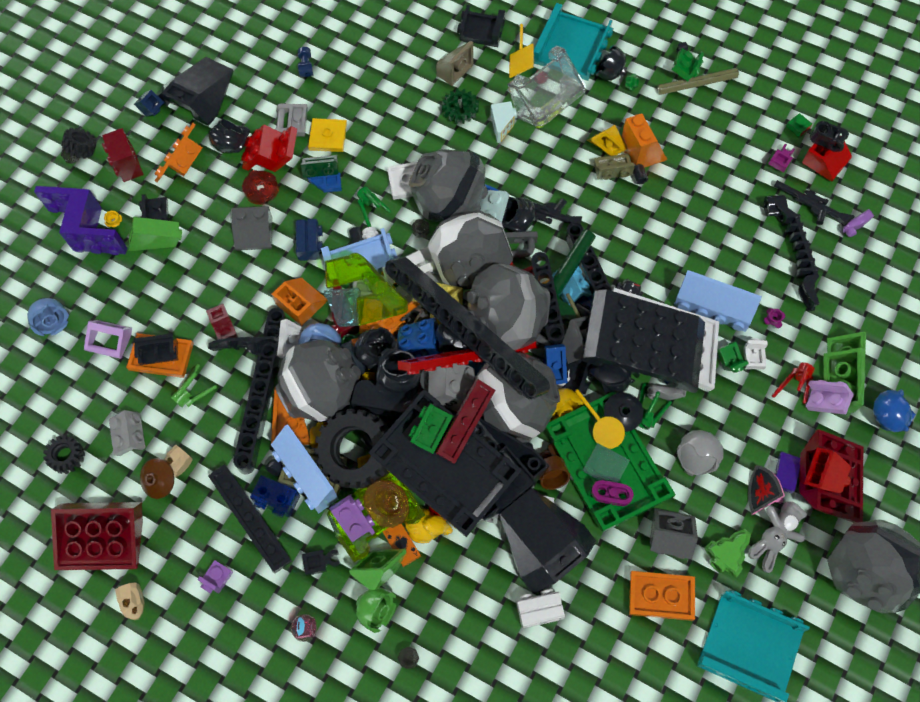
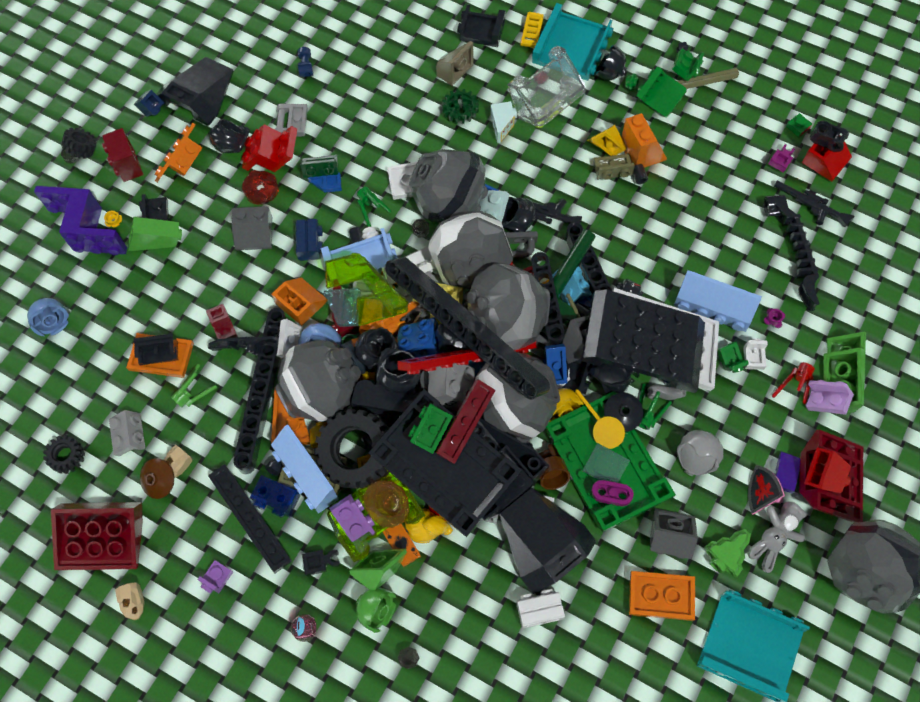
lavender tile [84,320,132,359] -> none
yellow plate [308,118,347,152] -> none
yellow piece [509,24,534,78] -> none
medium lavender arm [843,209,874,237] -> none
blue helmet [873,389,916,432] -> none
none -> yellow slope [520,12,544,48]
none -> green bracket [636,66,687,117]

